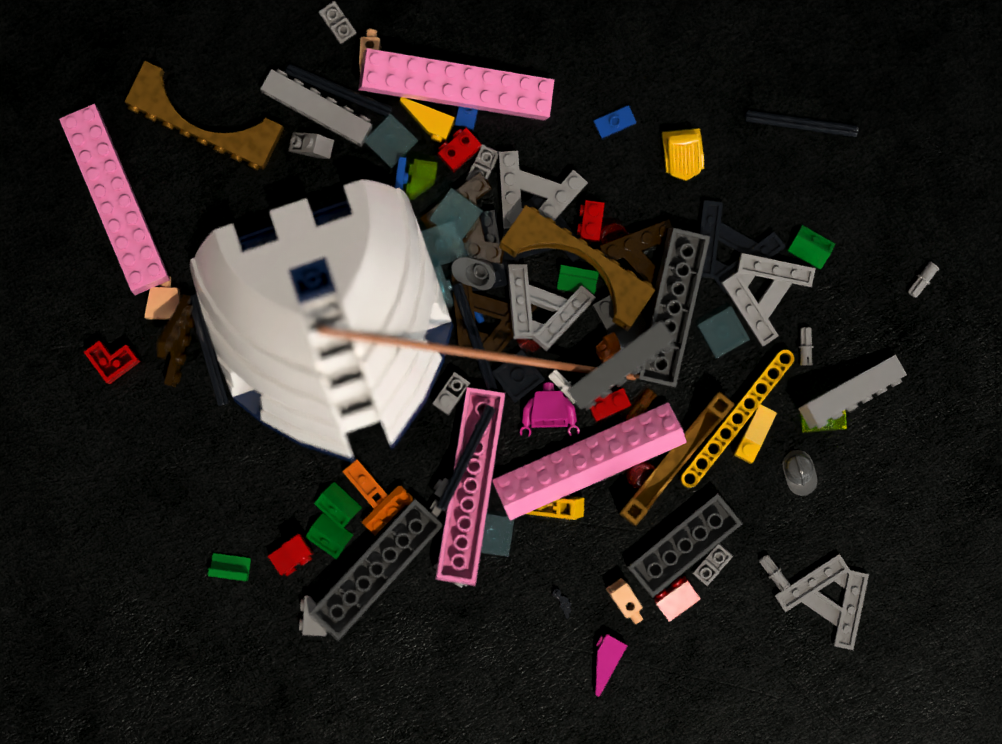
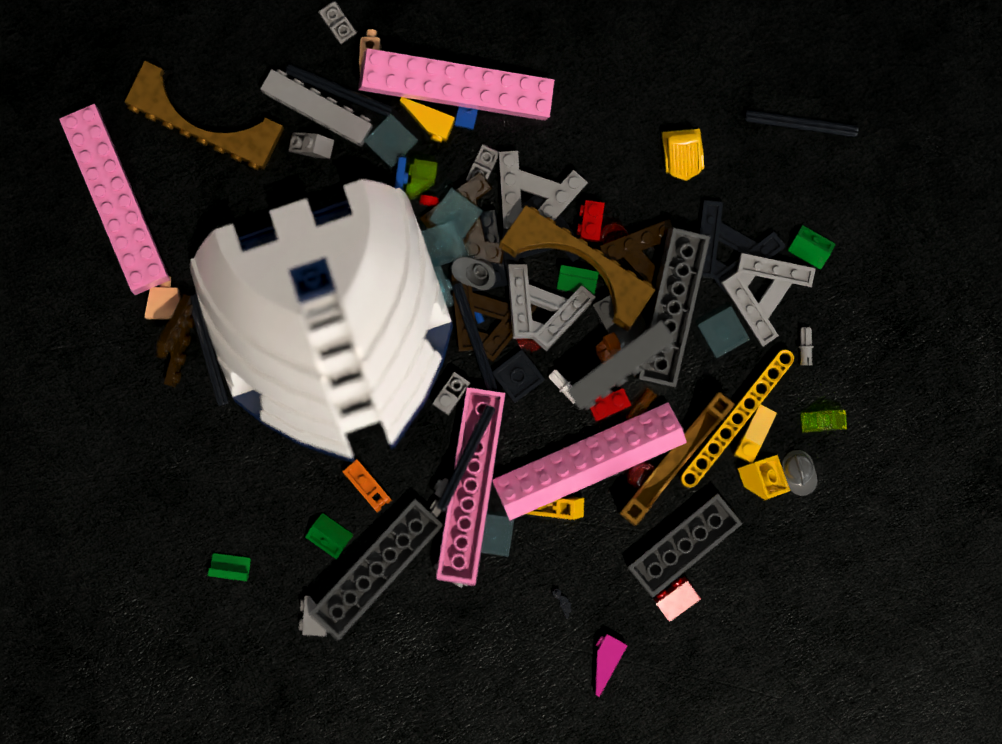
red brick [84,341,141,384] -> none
red brick [268,534,314,576] -> none
green panel [314,482,362,529] -> none
nougat piece [317,327,636,380] -> none
orange plate [362,486,413,535] -> none
red brick [438,128,482,172] -> none
dark pink torso [520,382,580,437] -> none
blue plate [594,105,636,139] -> none
light nougat torso [606,578,644,624] -> none
light grey slope [693,543,733,586] -> none
light grey axle [759,555,791,592] -> none
light grey plate [775,554,869,650] -> none
light grey brick [799,355,907,429] -> none
light grey axle [908,262,939,298] -> none
none -> red tile [419,195,439,207]
none -> yellow slope [738,455,790,500]

